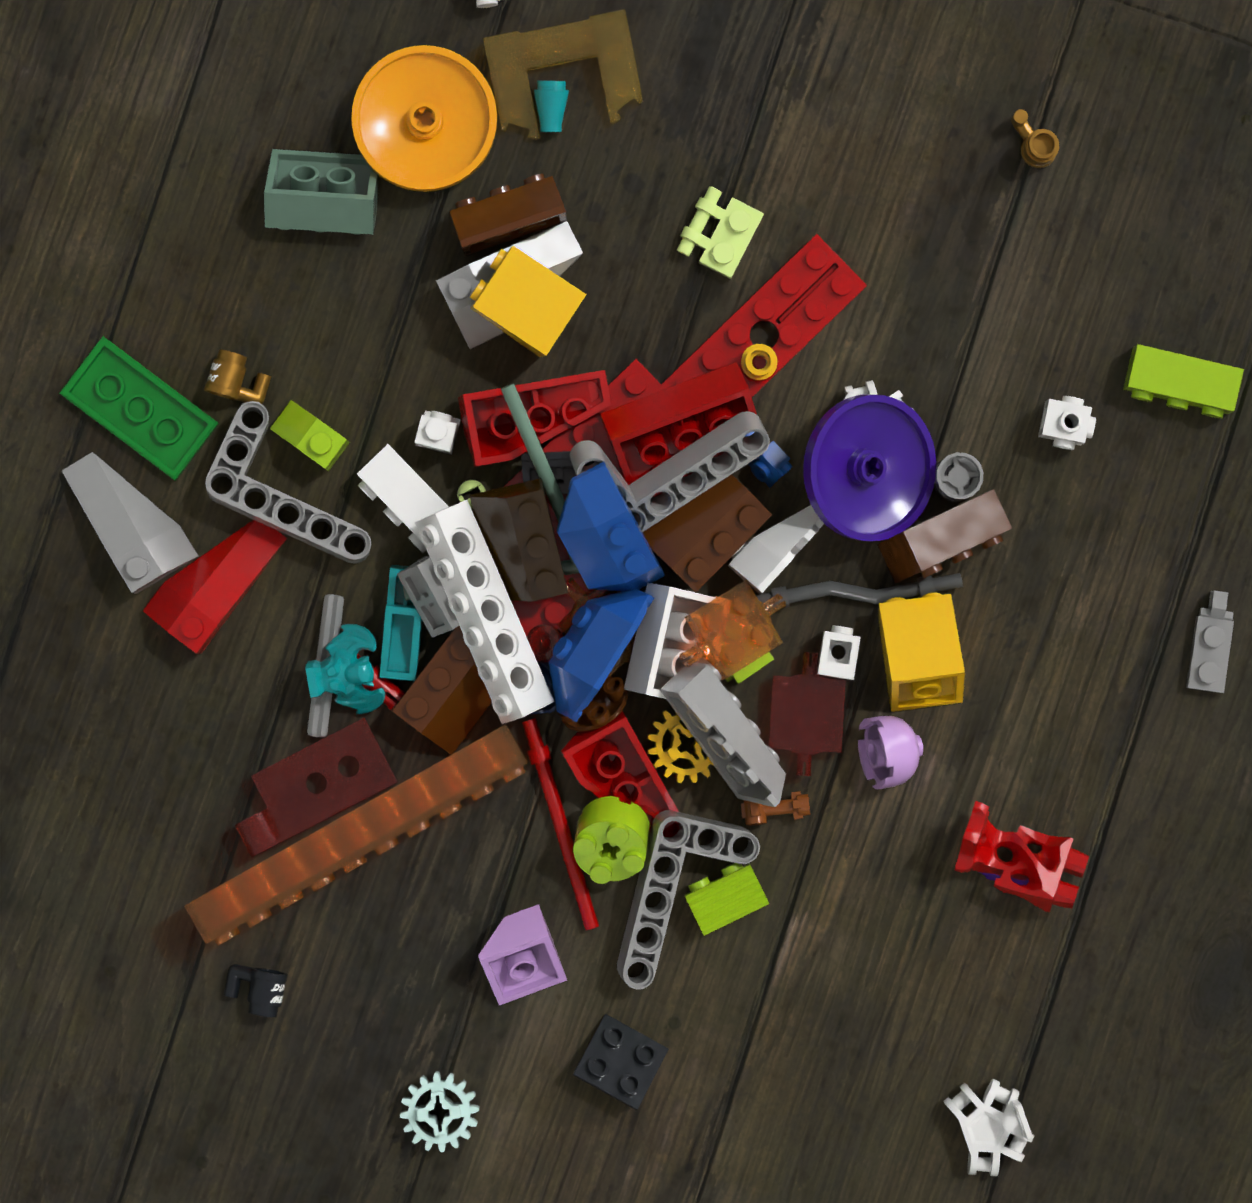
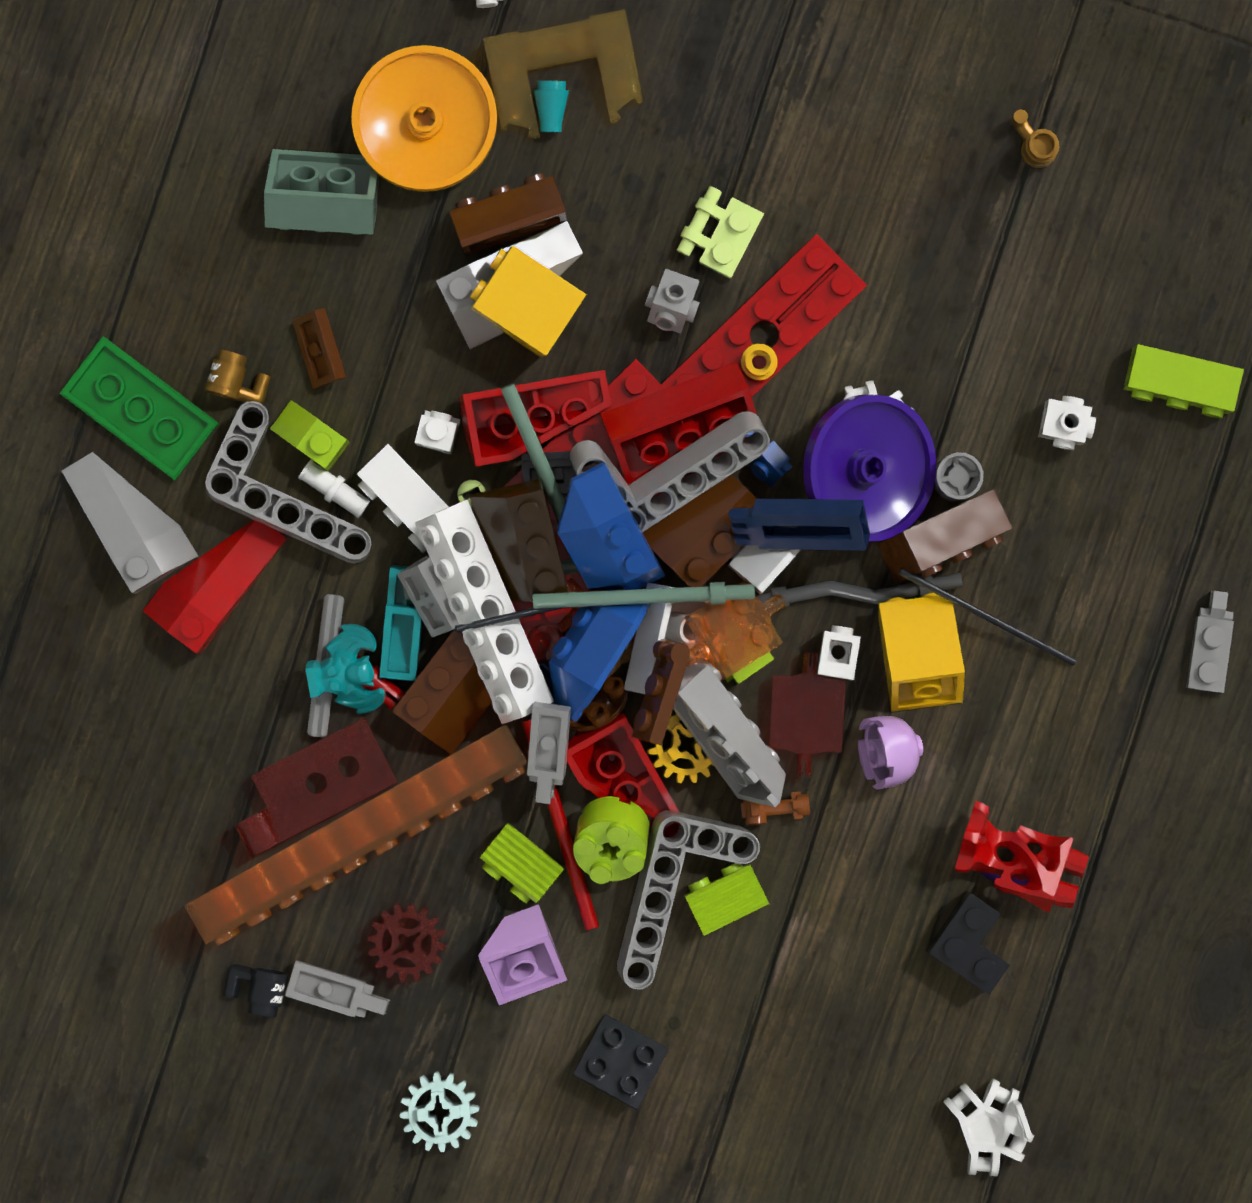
none -> light grey hinge [285,960,390,1018]
none -> reddish brown plate [292,308,346,389]
none -> white pin [298,459,371,519]
none -> clear red gear [368,903,447,982]
none -> black piece [455,587,624,633]
none -> lime brick [480,823,564,904]
none -> light grey hinge [527,702,571,804]
none -> sand green bar [533,582,755,609]
none -> reddish brown plate [632,639,690,745]
none -> light grey brick [645,268,700,334]
none -> dark blue hinge [728,499,870,551]
none -> black axle [898,568,1076,666]
none -> black brick [926,891,1010,995]

